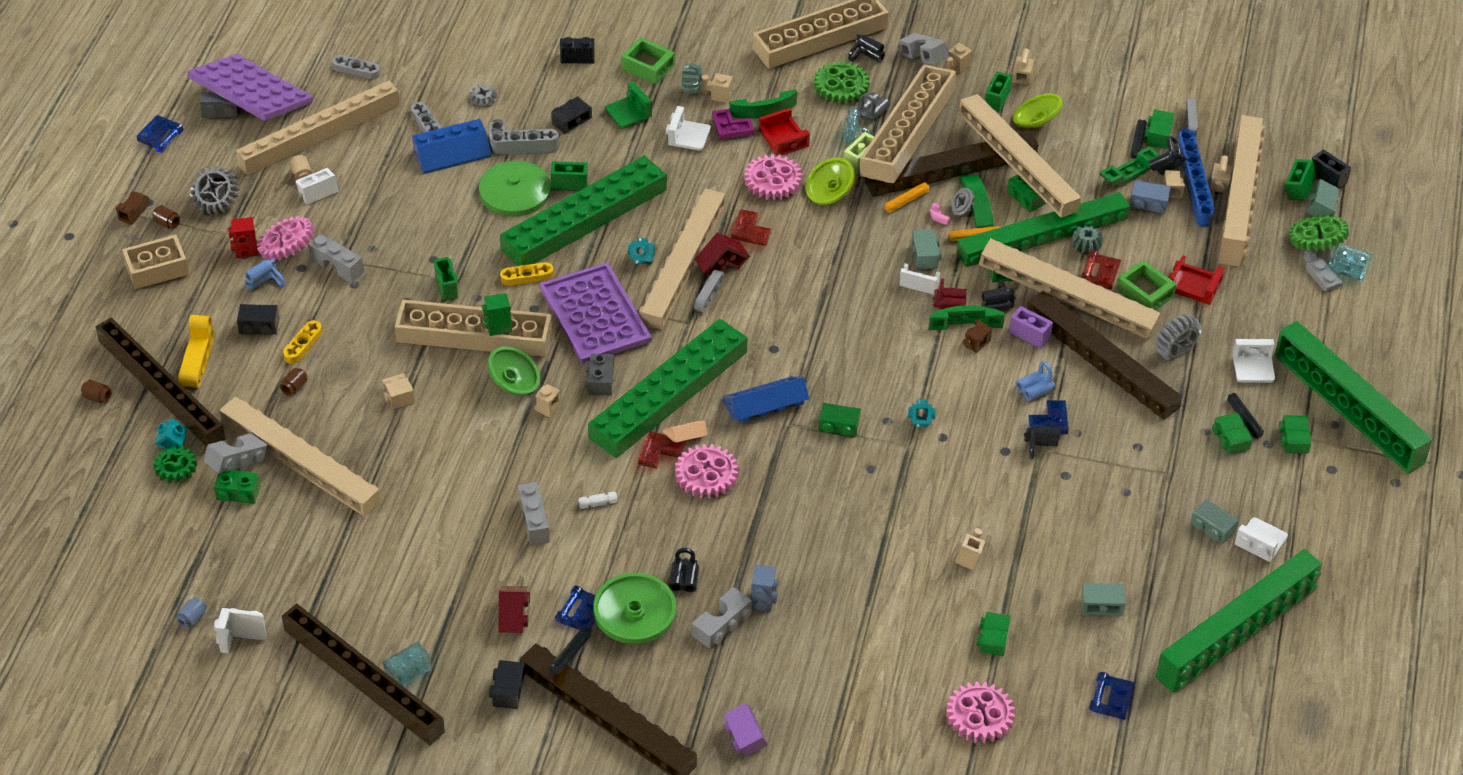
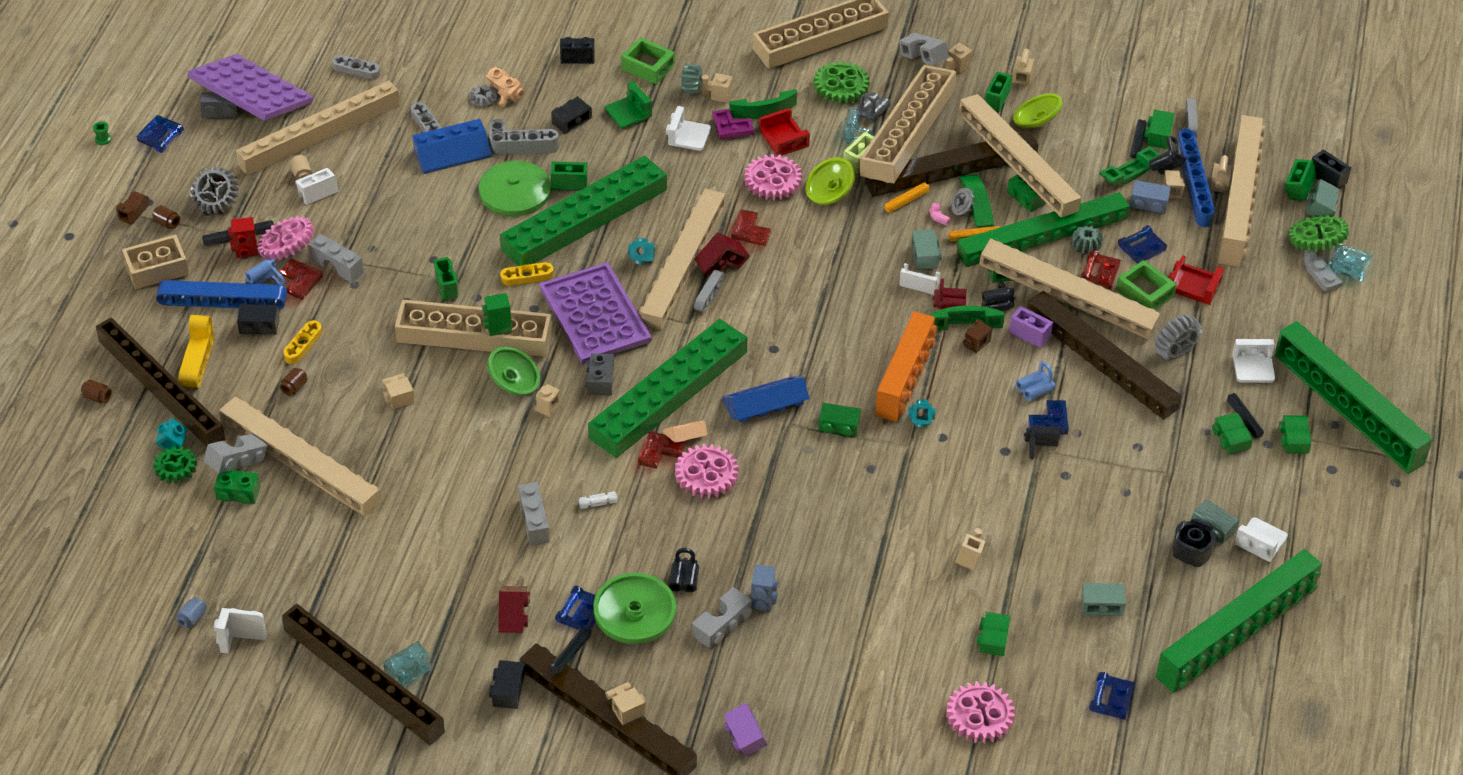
black piece [848,34,885,63] -> none
none -> green bush [93,122,111,145]
none -> blue beam [156,280,287,310]
none -> black axle [202,220,274,246]
none -> clear red plate [281,258,323,300]
none -> light nougat brick [486,67,524,107]
none -> tan brick [605,682,647,725]
none -> orange brick [875,311,937,422]
none -> clear blue plate [1118,225,1167,264]
none -> black brick [1172,519,1216,567]

